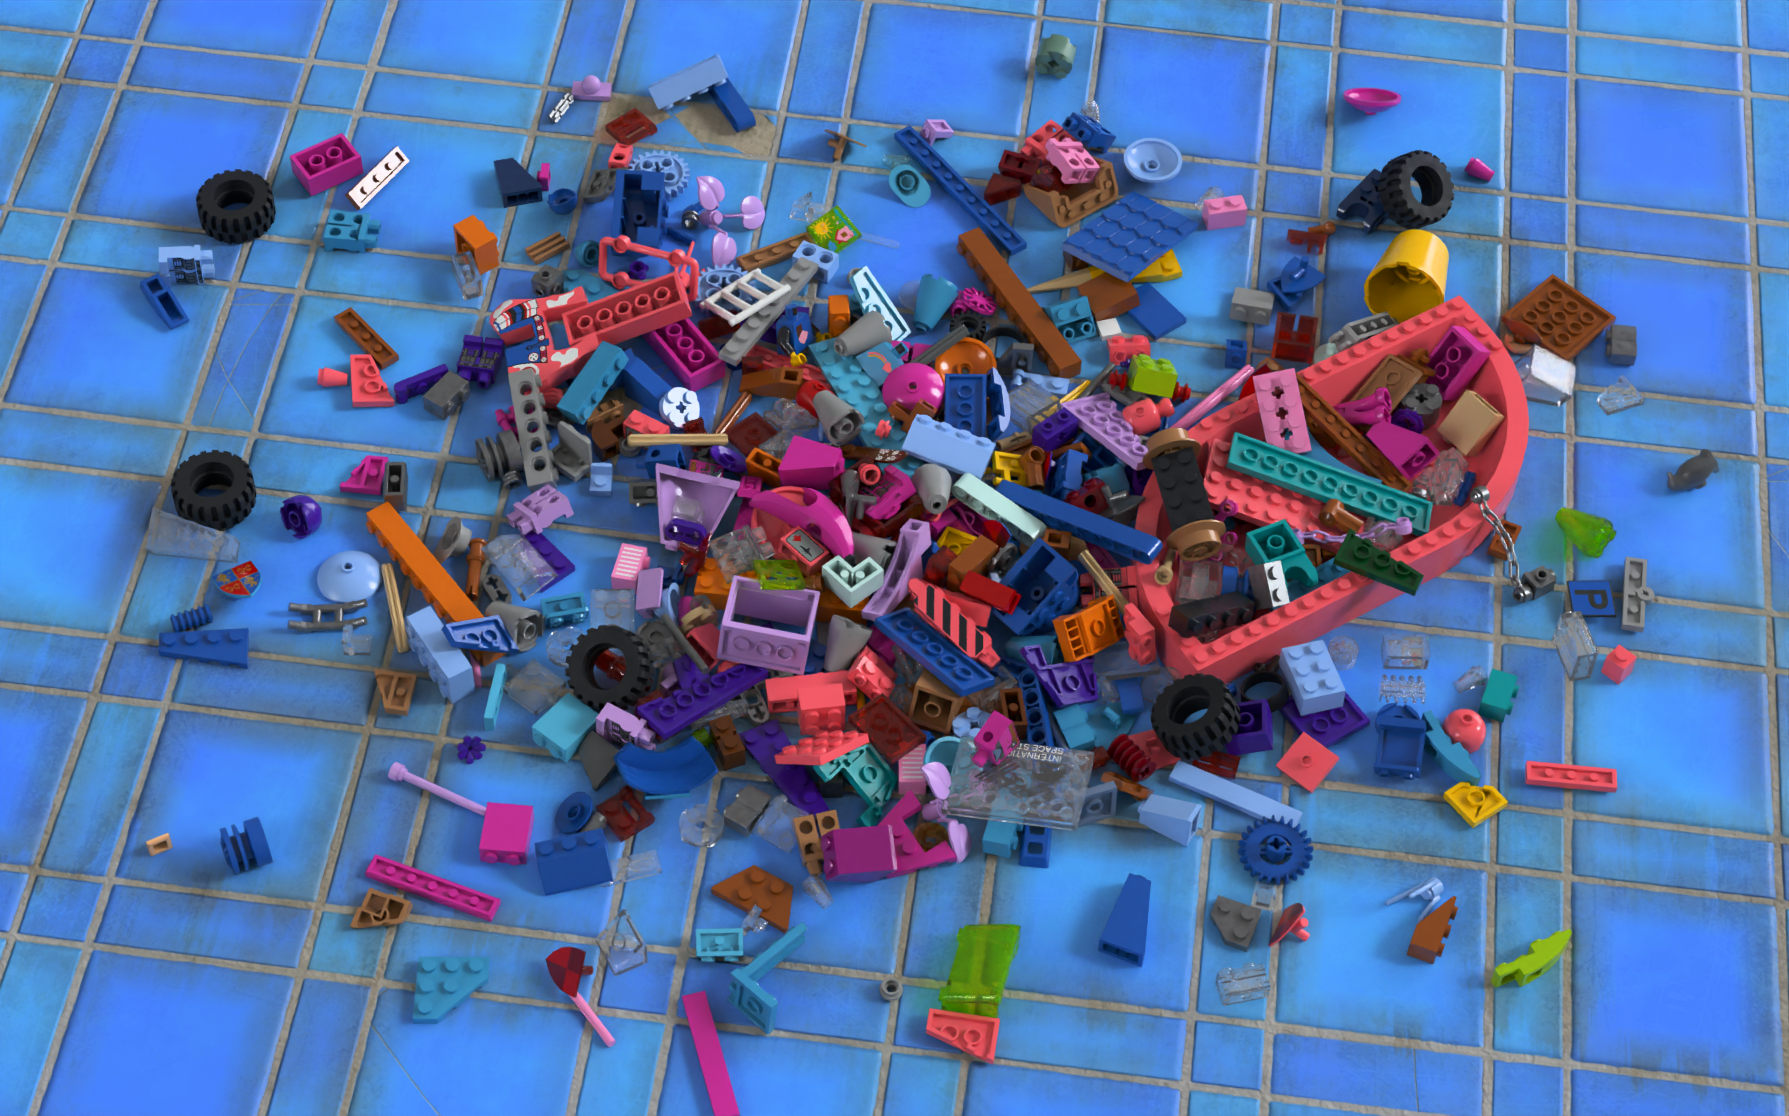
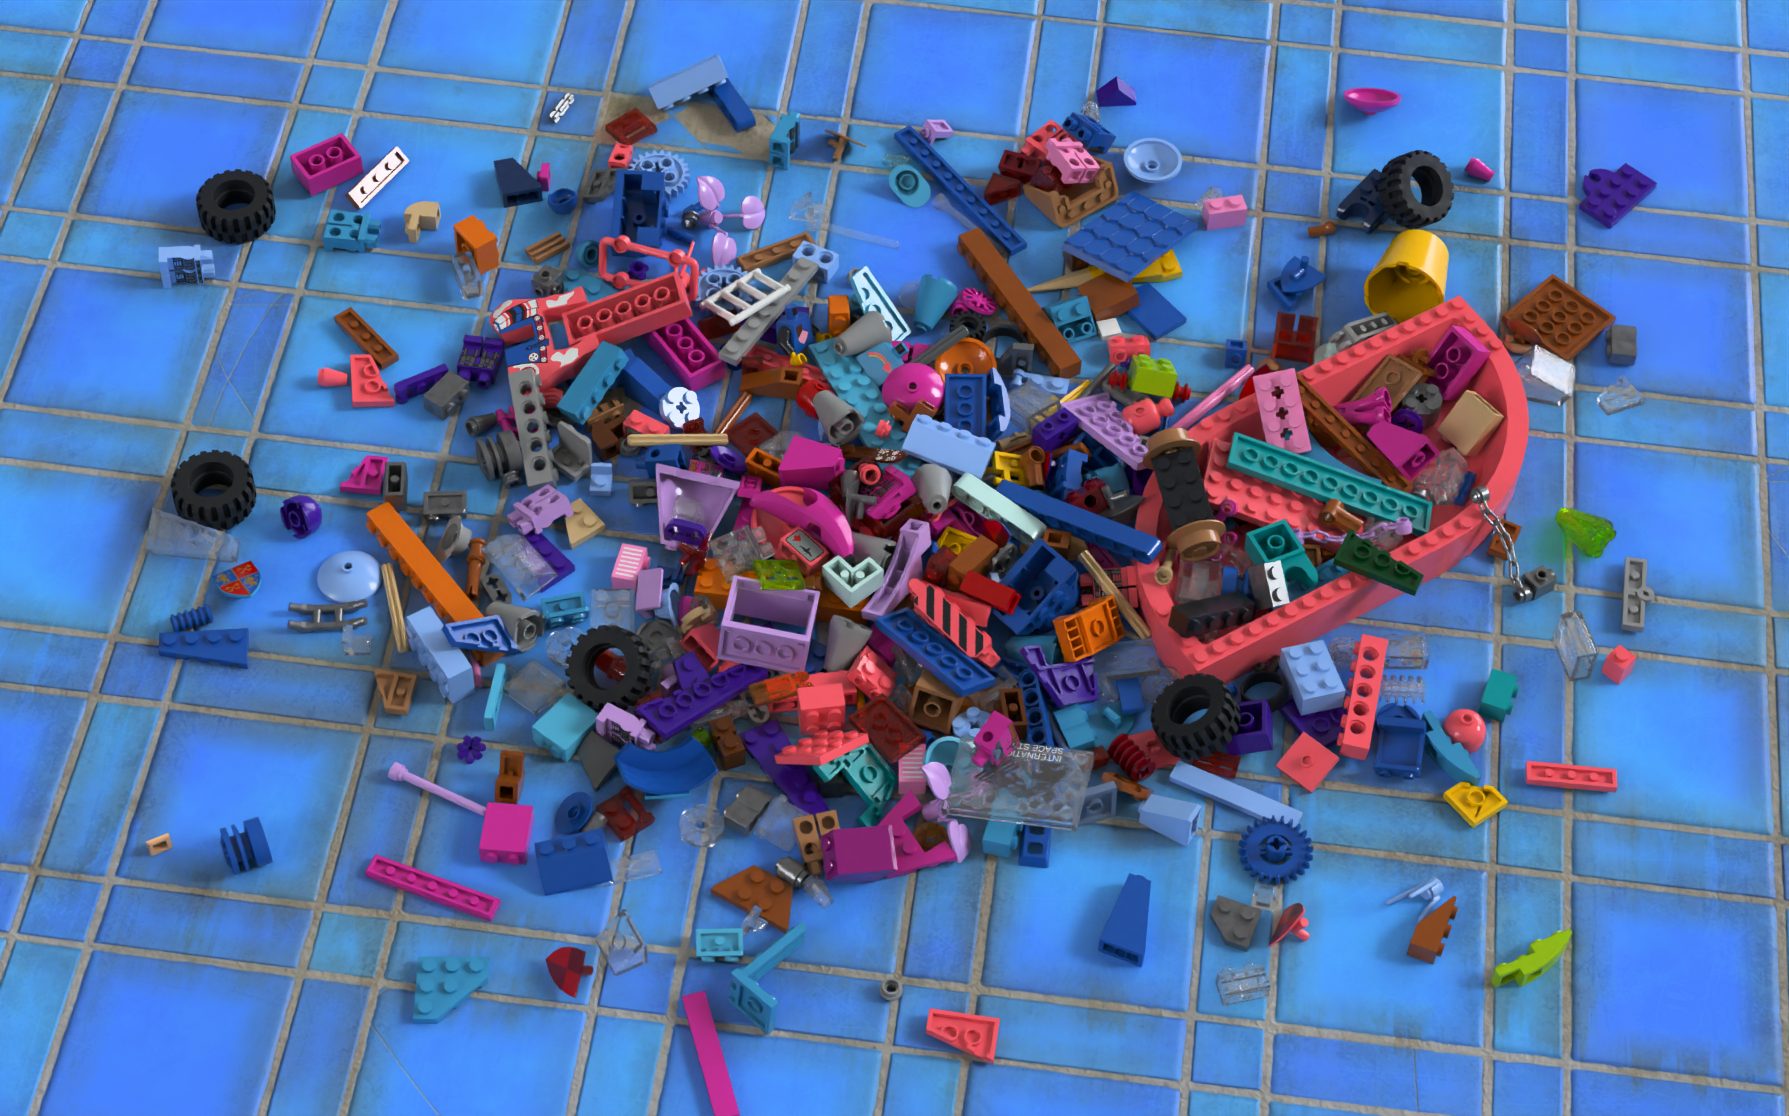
blue slope [140,273,189,330] -> none
medium nougat slope [350,888,413,929] -> none
bright pink bar [569,990,616,1047] -> none
lavender tile [571,75,612,101] -> none
flat silver bar [660,614,710,675] -> none
clear plate [763,398,820,432] -> none
clear neon green tile [806,205,862,254] -> none
clear neon green windscreen [938,924,1021,1018] -> none
sand green brick [1035,34,1076,79] -> none
coral plate [1123,602,1156,666] -> none
light grey bracket [1229,287,1274,326] -> none
clear red plate [1286,229,1328,255] -> none
clear cone [1454,665,1488,693] -> none
blue piece [1567,580,1616,618] -> none
dark grey animal [1667,449,1719,491] -> none
none -> tan brick [404,201,441,243]
none -> flat silver bracket [423,491,467,522]
none -> dark grey cone [465,413,498,437]
none -> dark orange brick [494,750,525,805]
none -> tan wing [564,498,605,549]
none -> clear orange hinge [748,671,814,707]
none -> dark azure hips [769,111,800,170]
none -> flat silver brick [775,856,811,888]
none -> clear piece [932,193,1005,255]
none -> dark purple slope [1096,76,1136,107]
none -> coral brick [1337,634,1388,761]
none -> dark purple plate [1578,163,1657,229]

